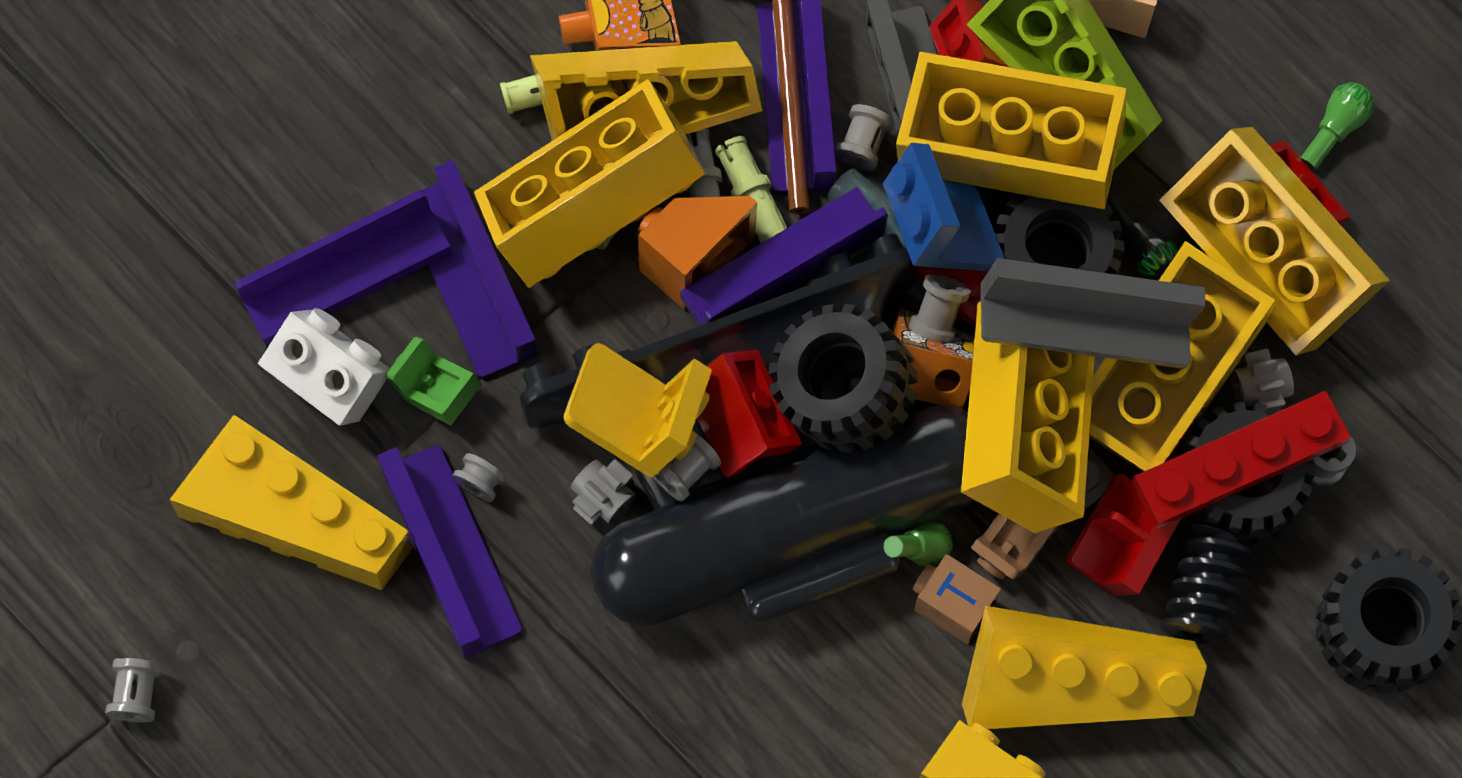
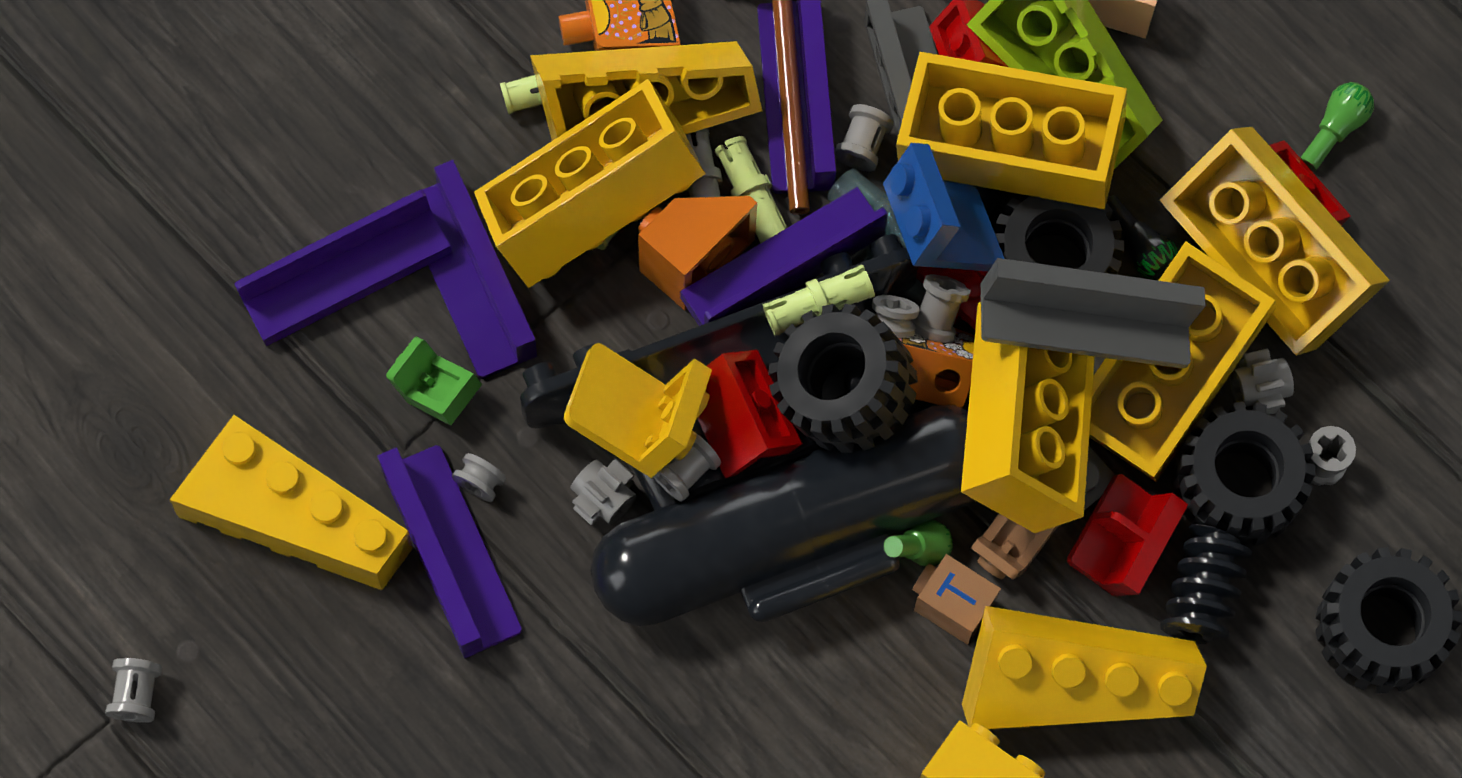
white brick [258,308,390,426] -> none
red plate [1132,391,1351,529] -> none
none -> yellowish green pin [762,264,875,337]
none -> light grey bush [872,295,920,338]

